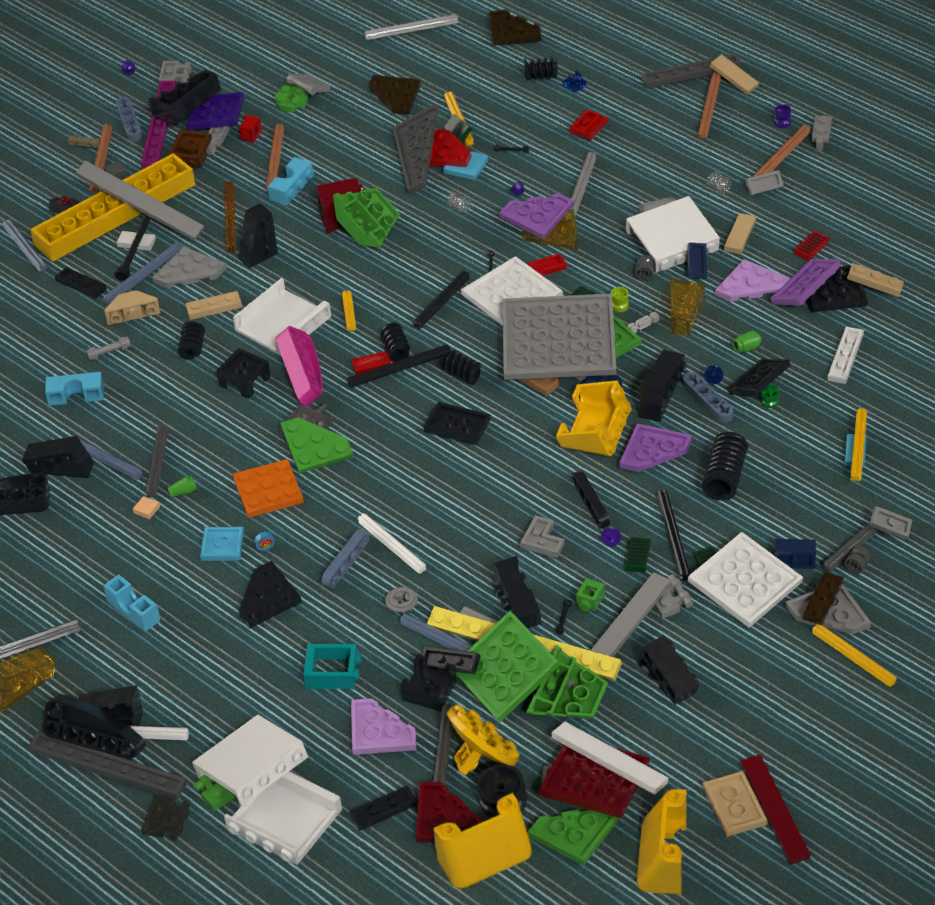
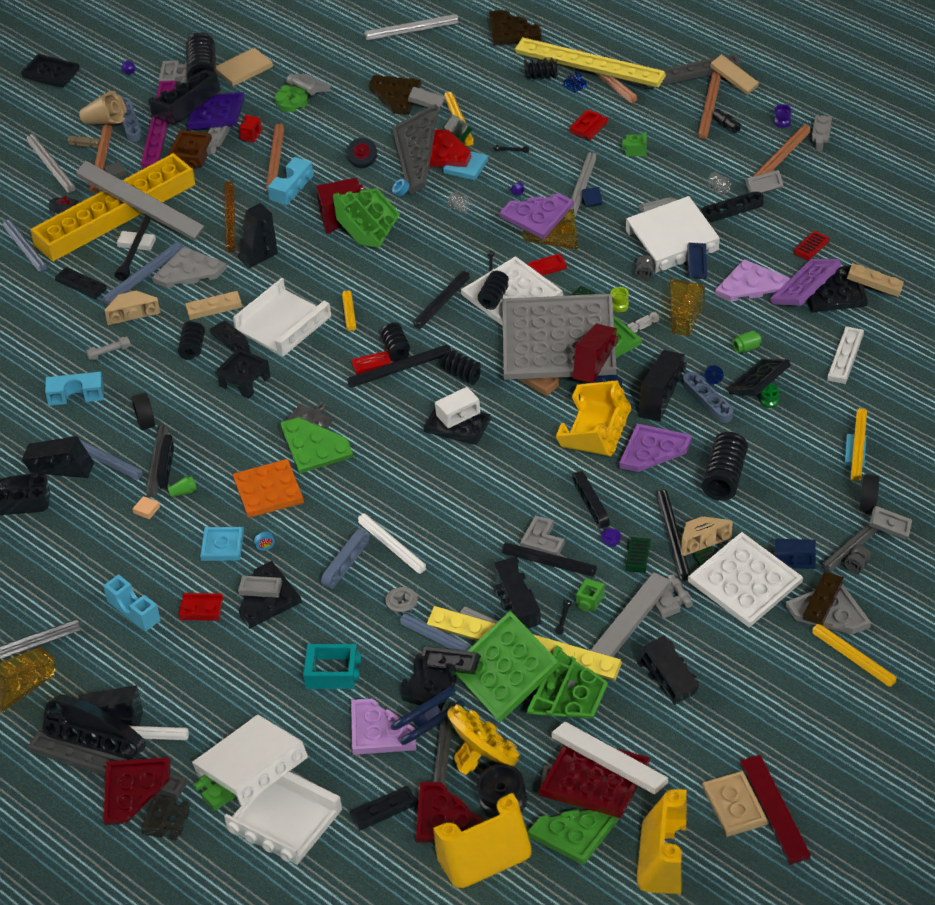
dark pink beam [275,326,323,407] -> none
tan tile [724,213,756,254] -> none
none -> black plate [21,54,80,88]
none -> light grey axle [27,134,75,193]
none -> tan cone [79,91,126,124]
none -> dark red plate [103,757,171,825]
none -> black tyre [132,392,155,430]
none -> black tile [157,434,174,489]
none -> red plate [179,593,224,621]
none -> black piece [186,33,216,78]
none -> black hinge [210,320,251,353]
none -> tan tile [216,48,273,86]
none -> light grey tile [238,576,282,598]
none -> black wheel [347,138,377,168]
none -> dark blue piece [391,686,465,745]
none -> dark azure tile [392,179,409,197]
none -> light grey tile [408,87,445,111]
none -> white brick [435,387,480,428]
none -> black piece [477,270,509,310]
none -> black axle [502,542,597,577]
none -> light yellow plate [515,38,666,87]
none -> dark red wedge [573,323,618,383]
none -> nougat axle [577,49,637,103]
none -> dark blue tile [582,187,603,208]
none -> bright green brick [622,132,647,156]
none -> tan slope [681,516,733,556]
none -> black beam [700,191,764,223]
none -> black pin [712,108,742,133]
none -> black tyre [859,474,880,513]

